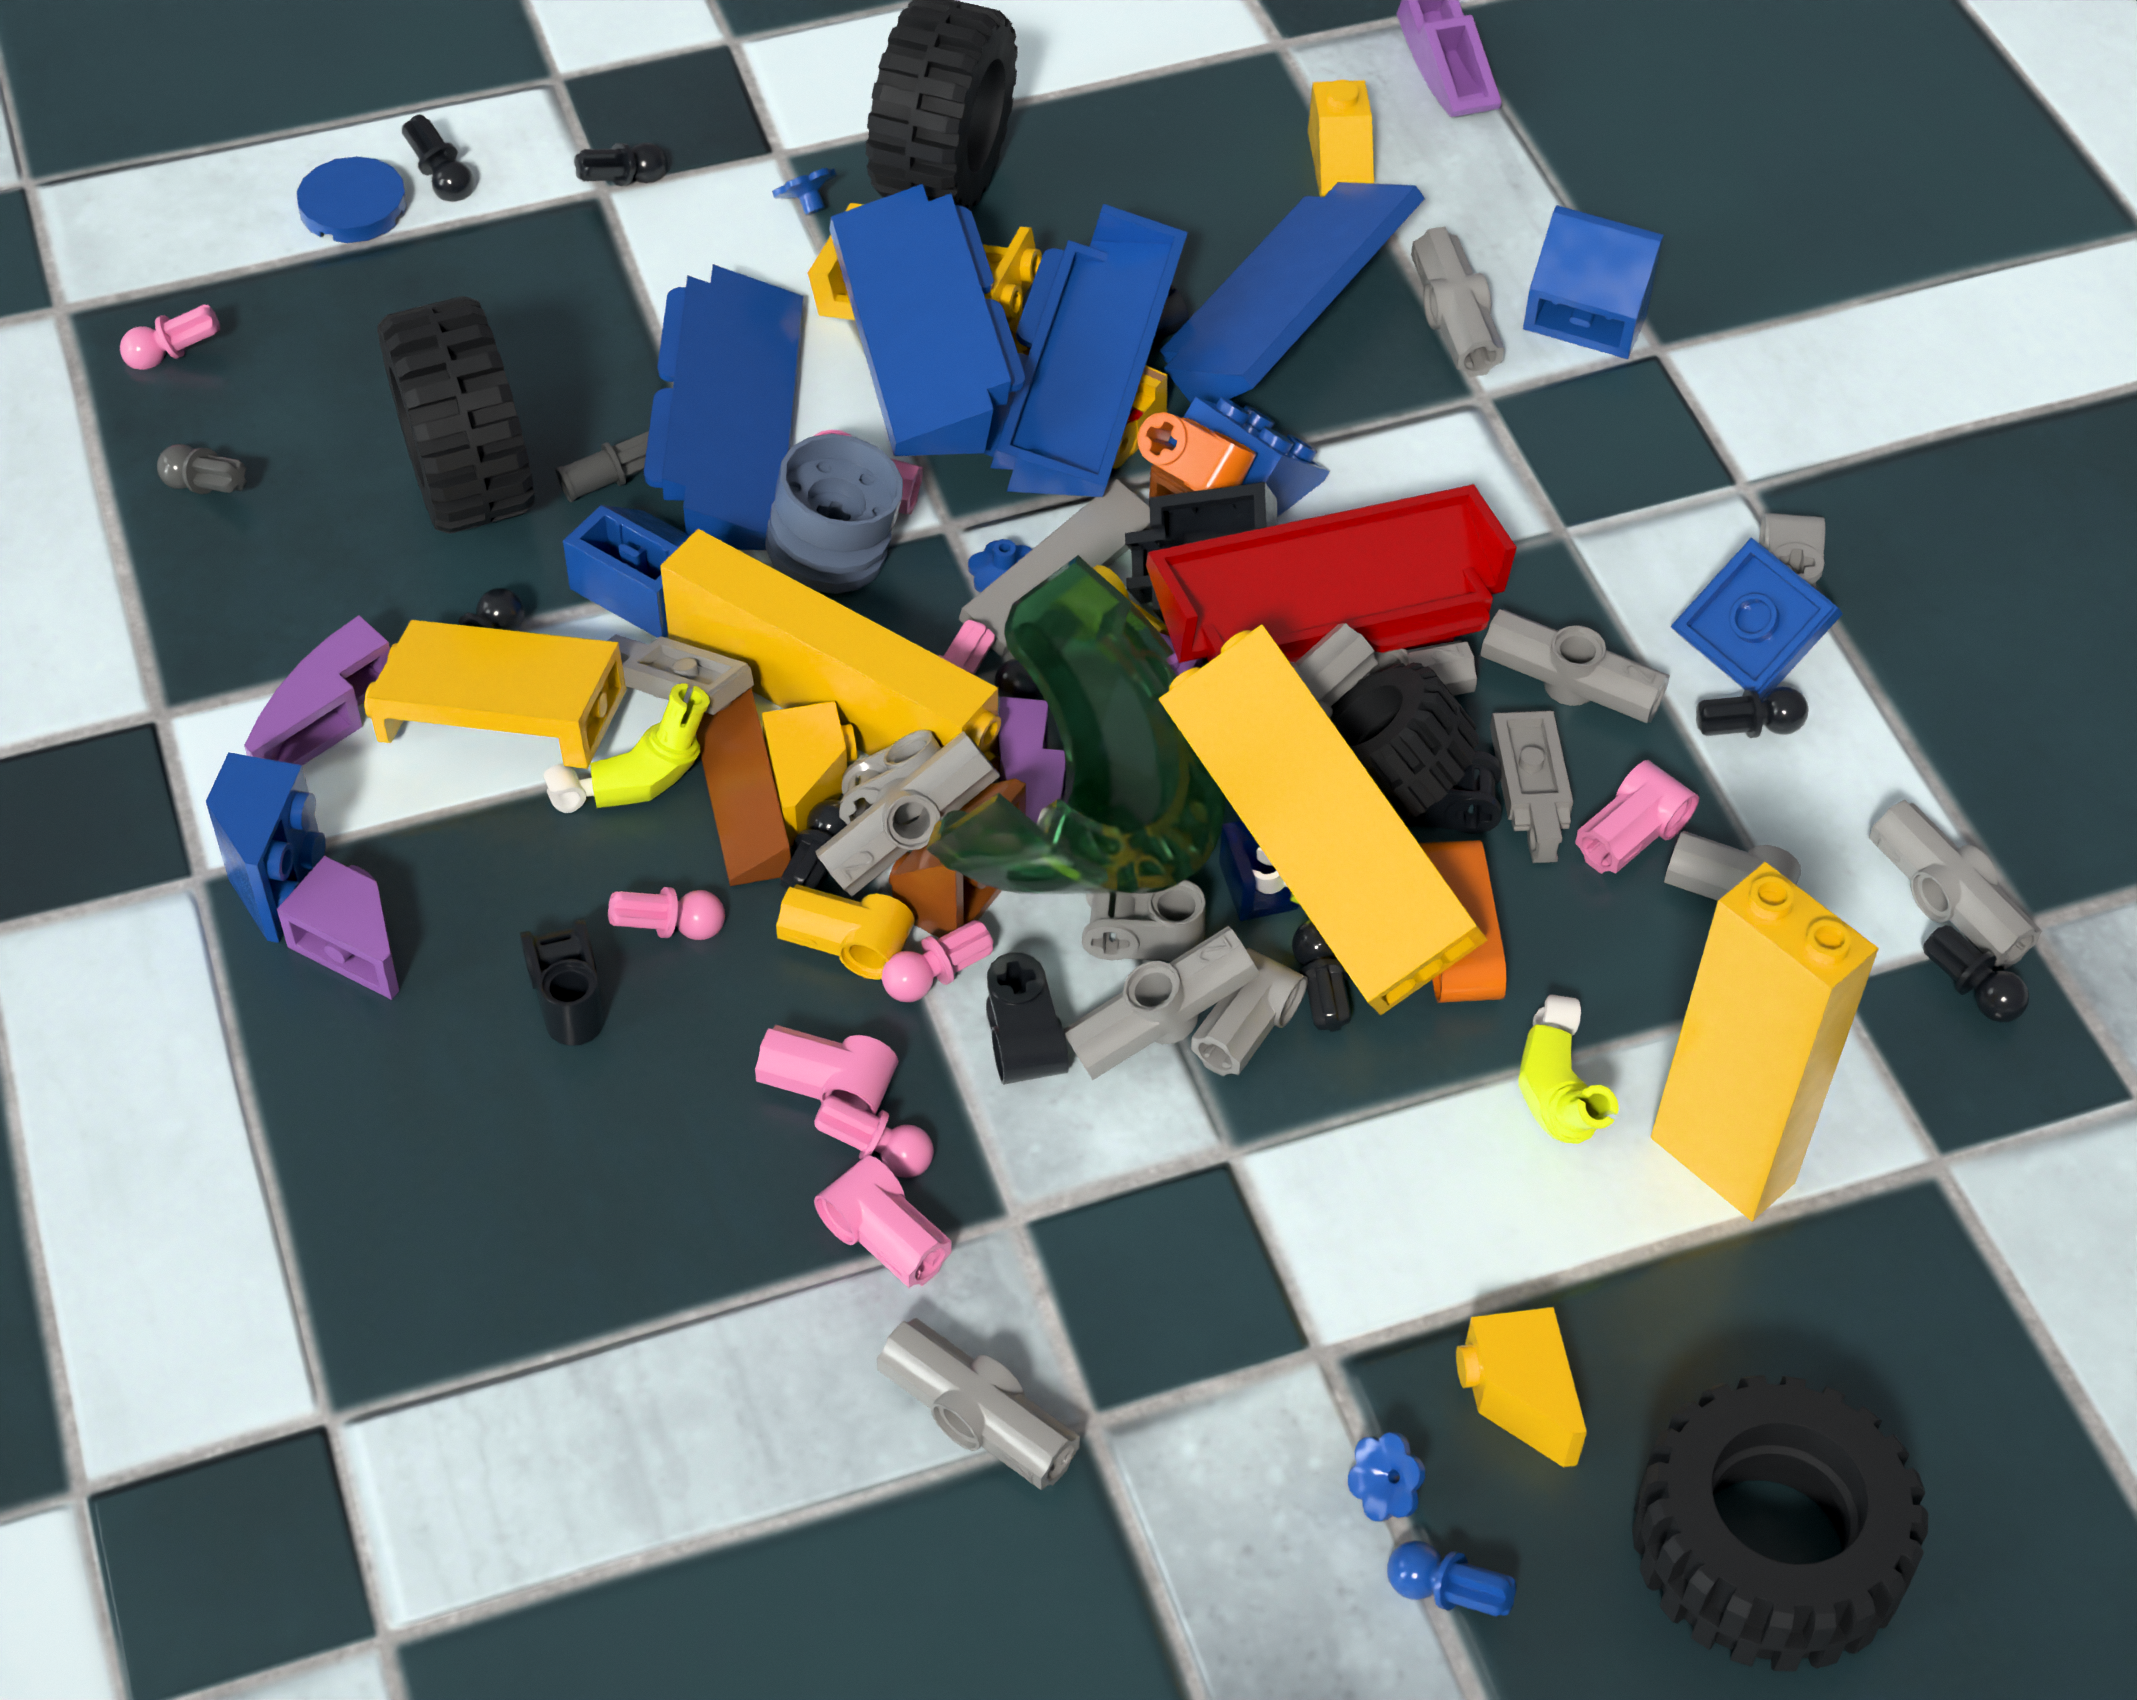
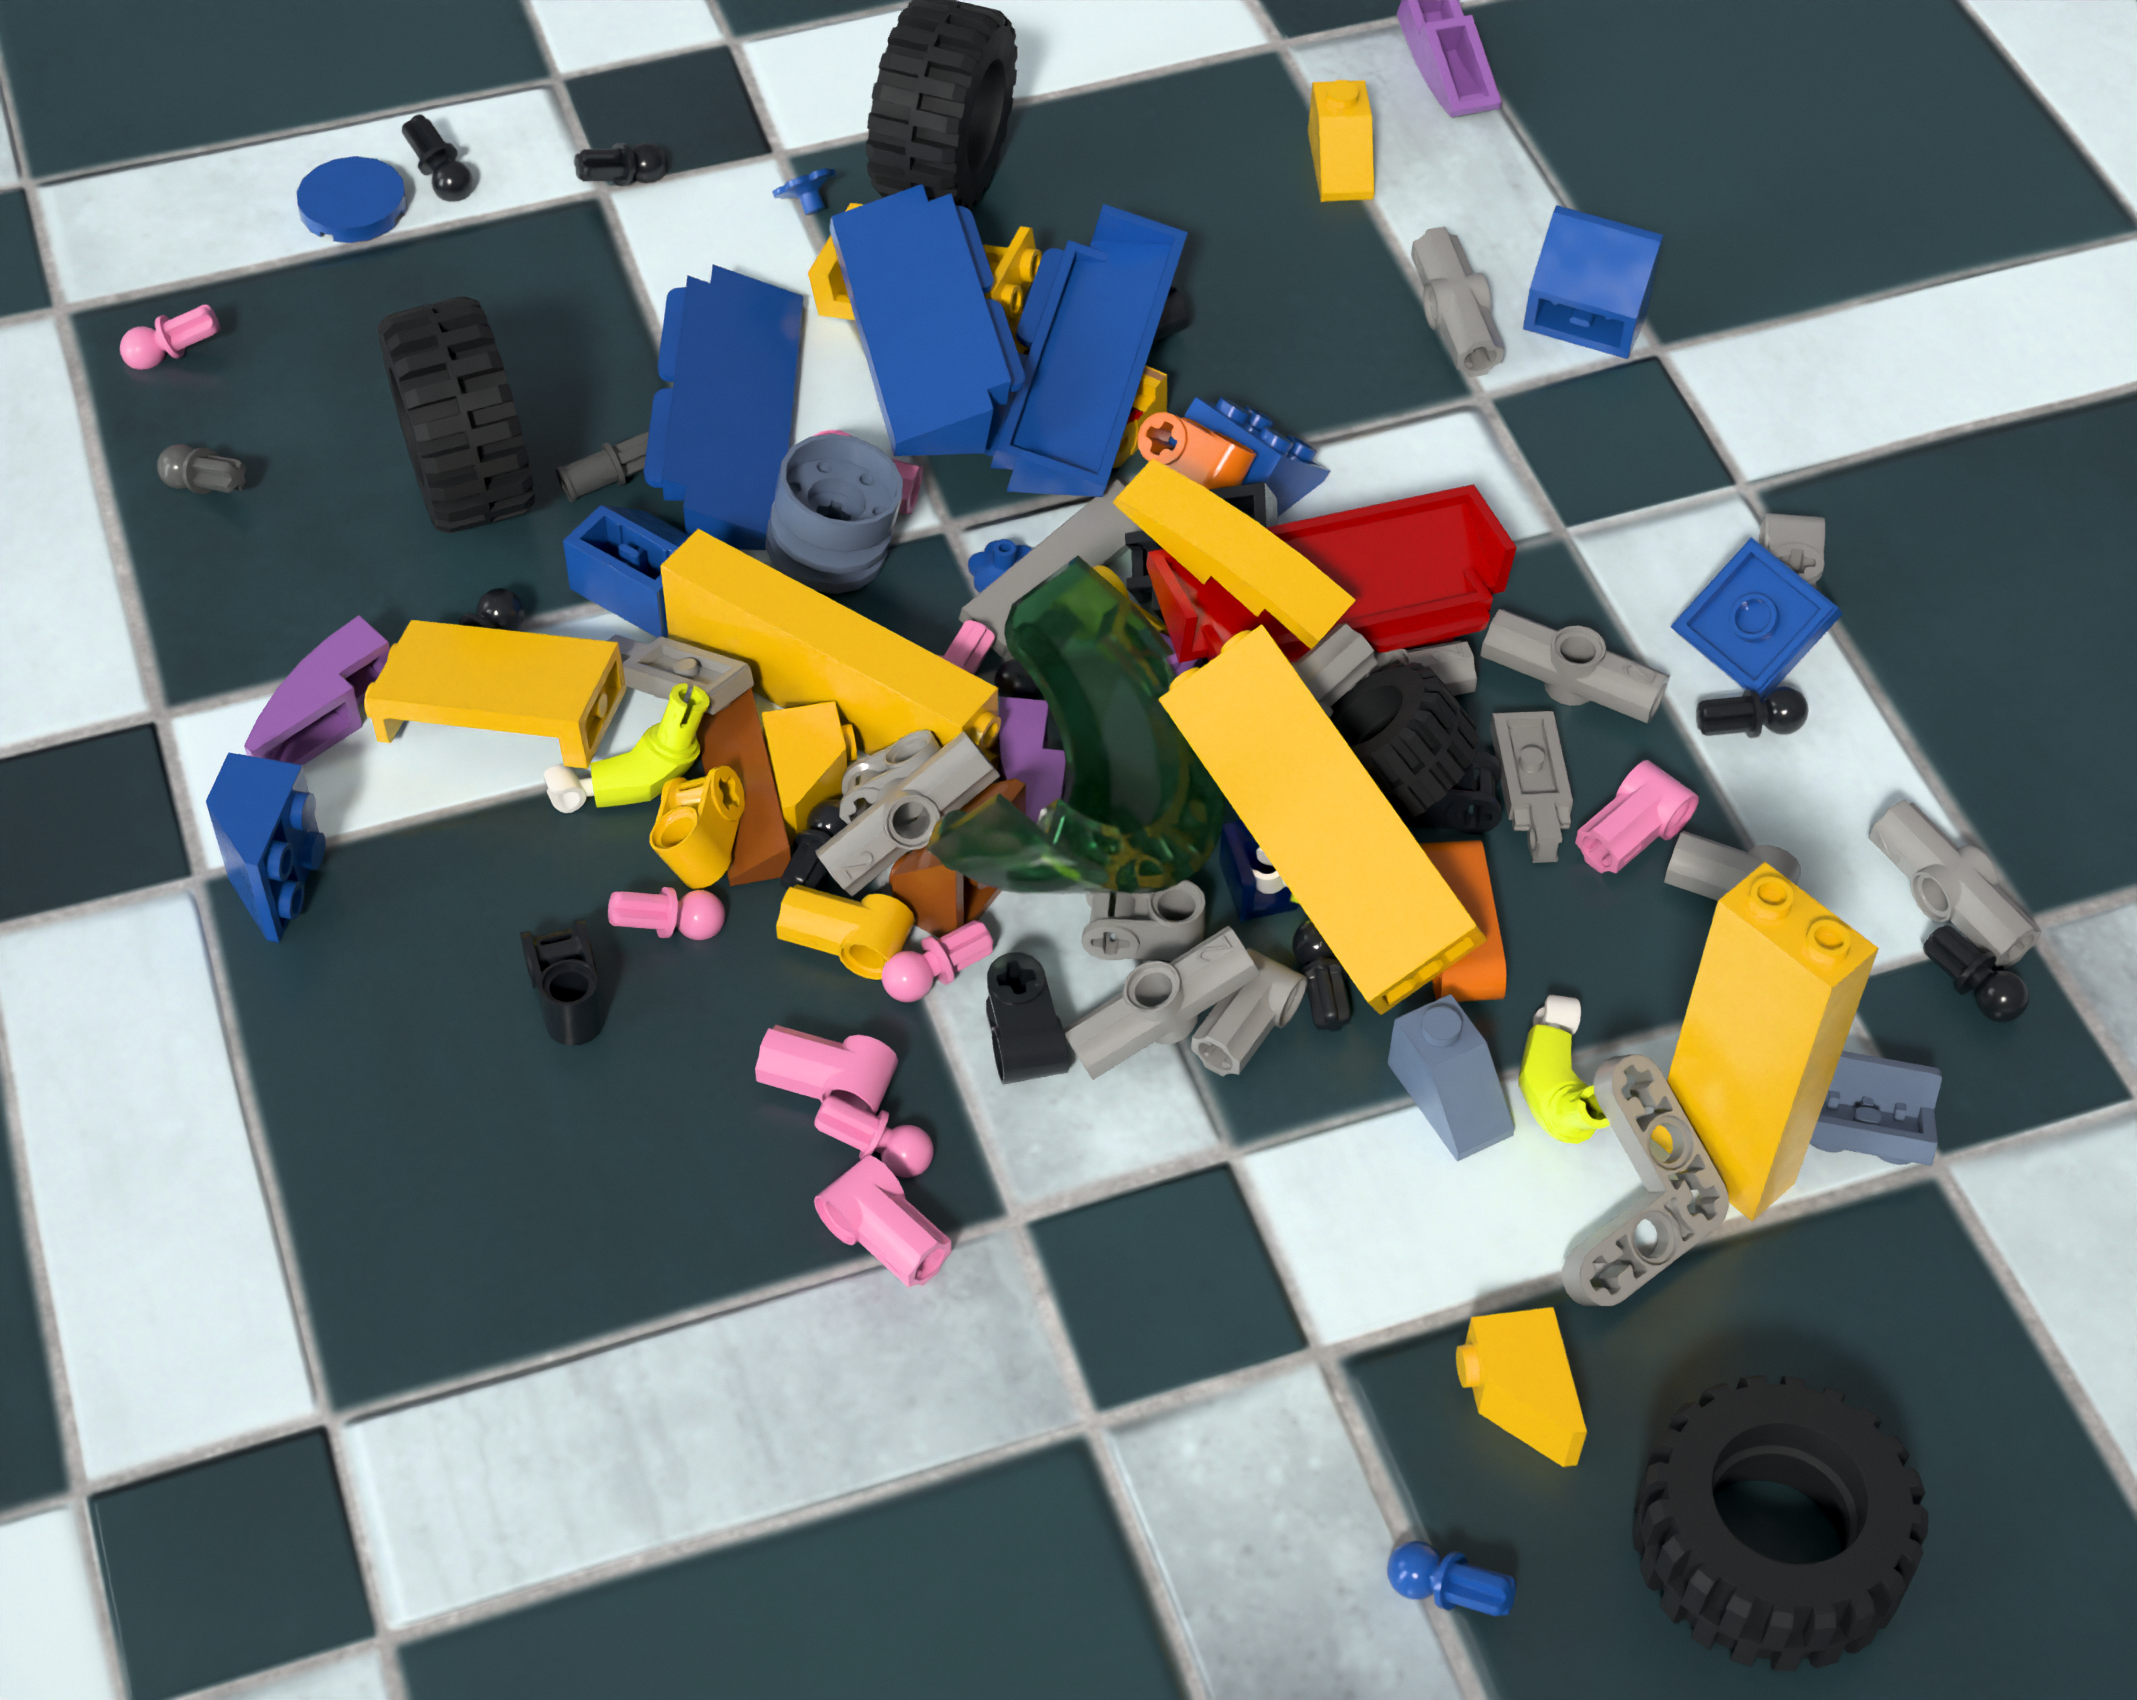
medium lavender slope [277,856,399,1000] -> none
light grey piece [877,1318,1080,1490] -> none
blue slope [1160,182,1425,404] -> none
blue plant [1348,1432,1425,1522] -> none
none -> yellow piece [649,765,745,889]
none -> yellow slope [1112,458,1355,650]
none -> sand blue slope [1387,994,1515,1162]
none -> light grey beam [1562,1054,1729,1306]
none -> sand blue bracket [1810,1051,1942,1166]

